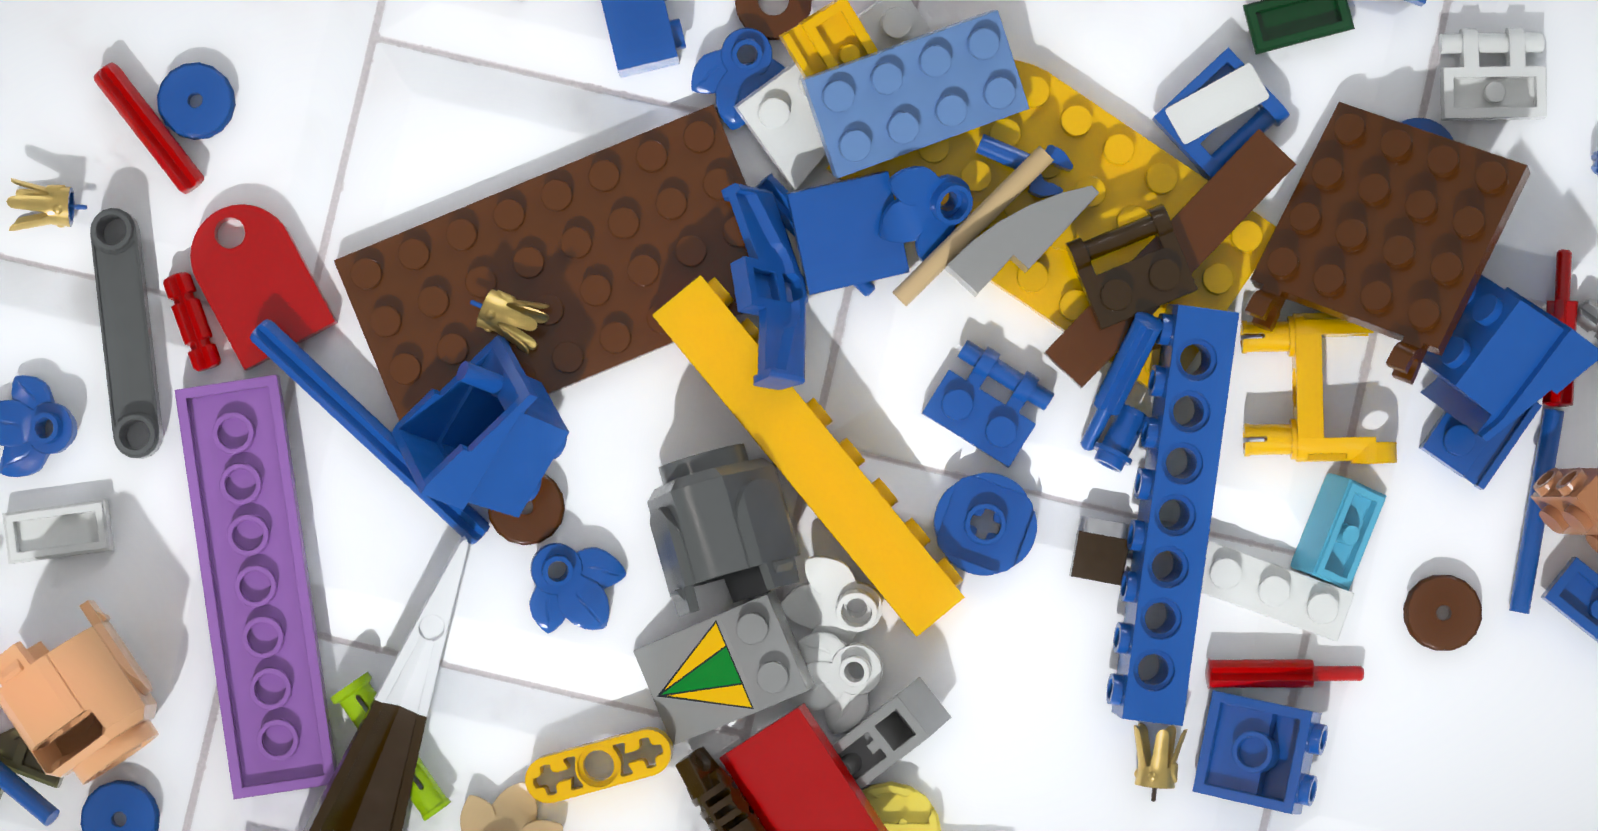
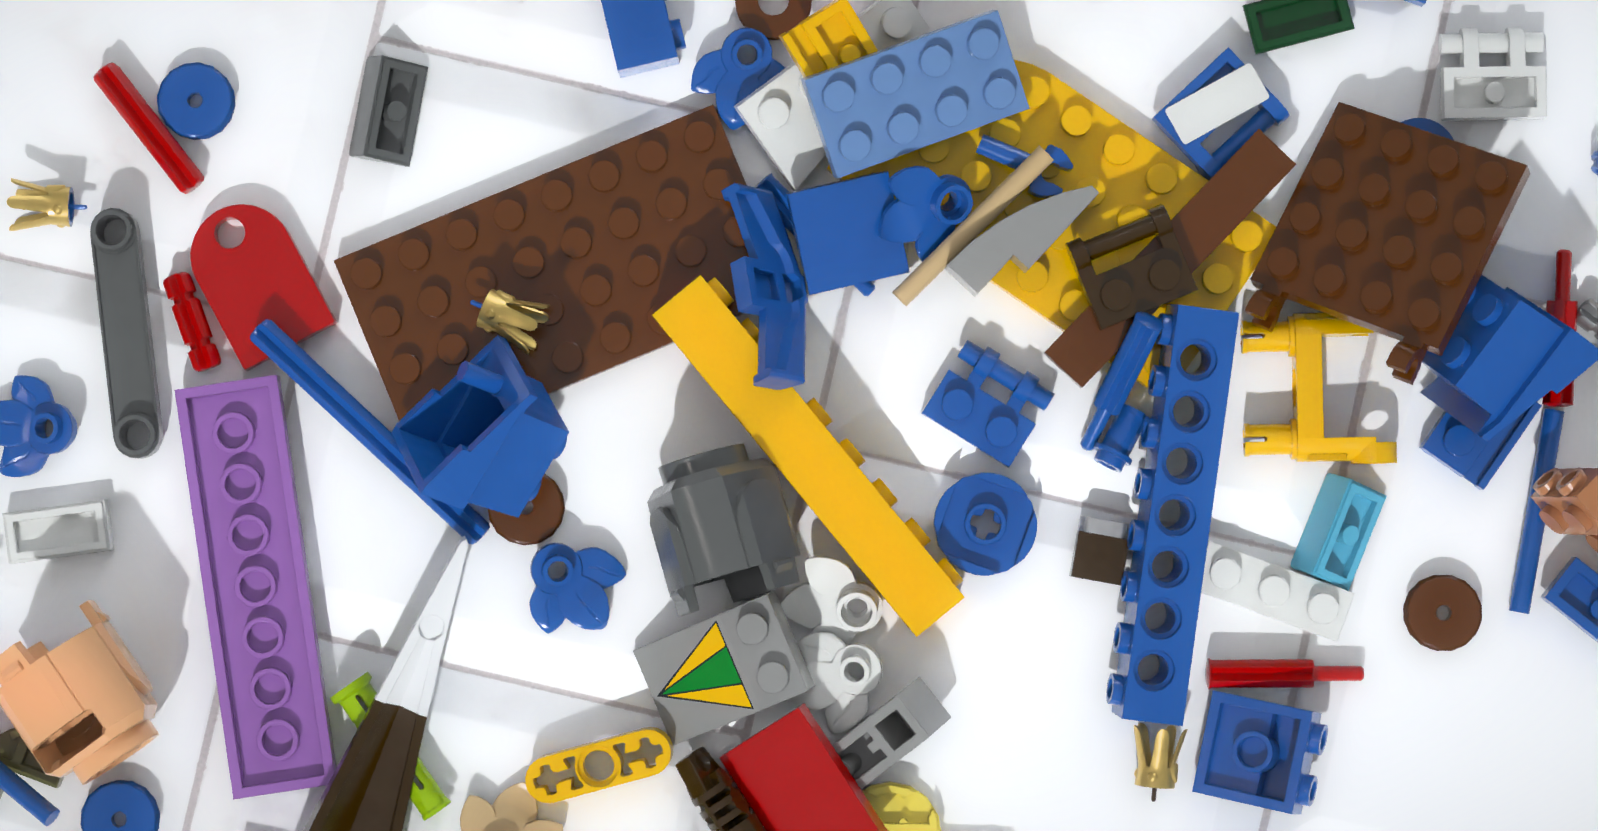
none -> dark grey slope [349,55,428,167]

